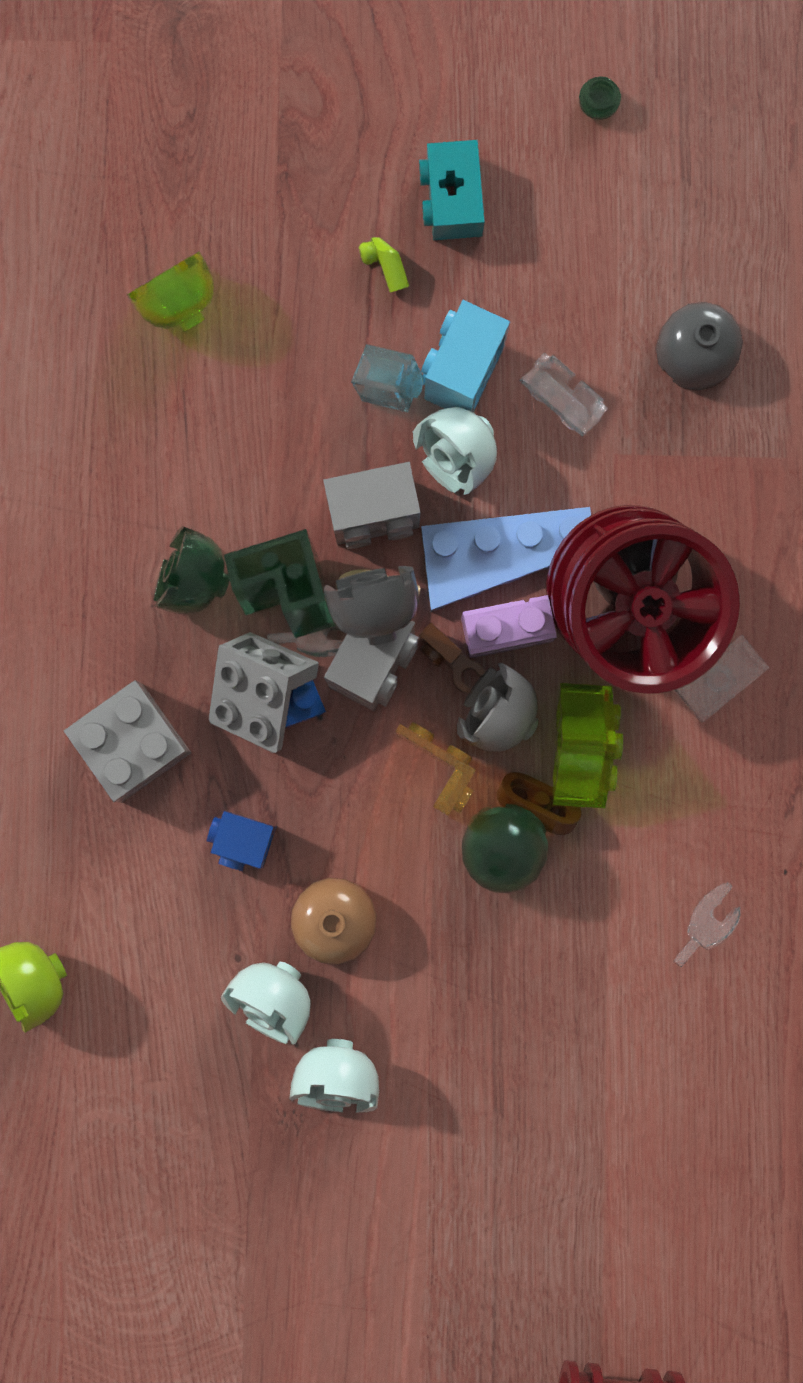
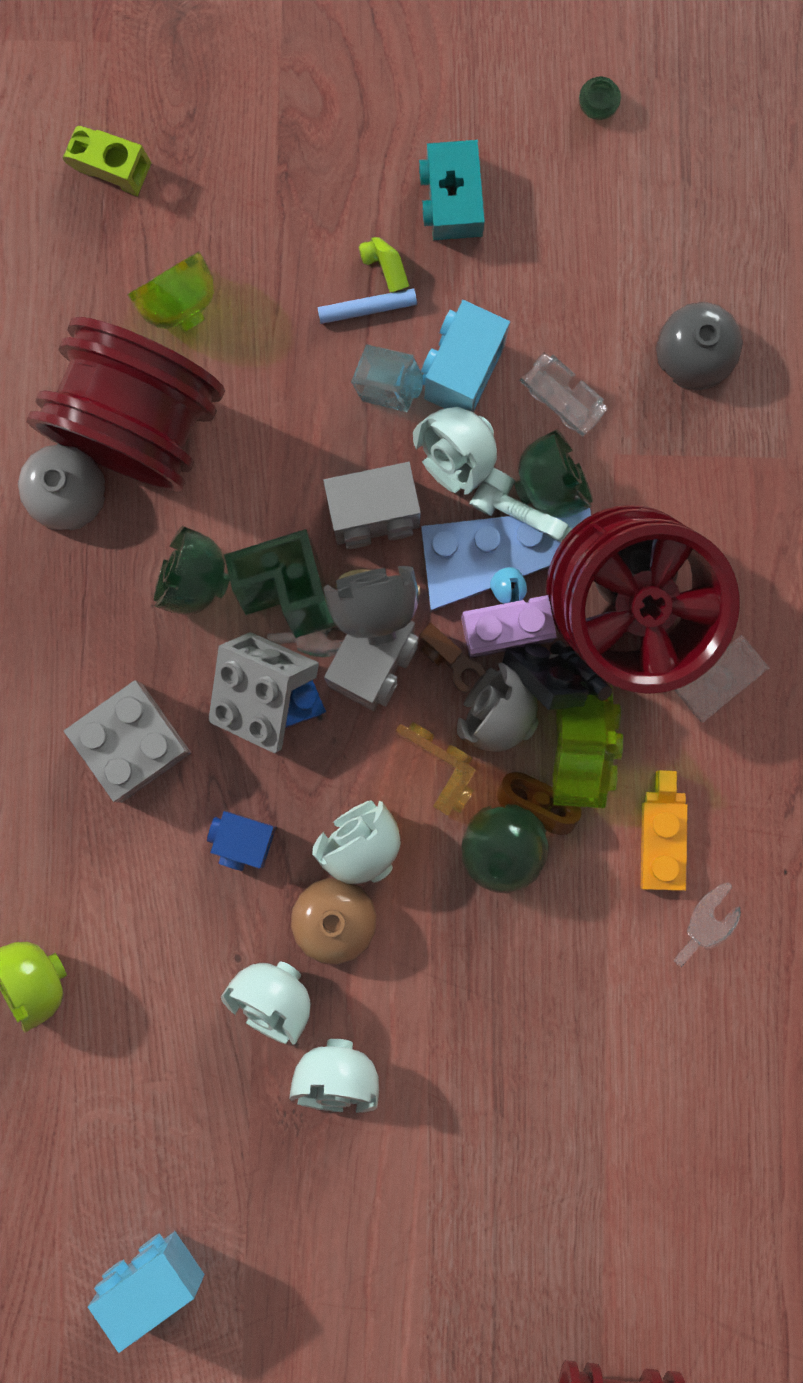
none -> light grey cylinder [18,444,105,530]
none -> dark red wheel [26,317,225,492]
none -> lime leg [63,126,152,197]
none -> medium azure brick [88,1231,205,1353]
none -> light aqua cylinder [312,800,401,884]
none -> light blue piece [317,288,417,324]
none -> light aqua brick [469,468,572,542]
none -> medium azure hinge [490,567,527,604]
none -> black plate [502,640,612,710]
none -> clear green cylinder [515,429,593,518]
none -> light orange hinge [640,770,688,891]

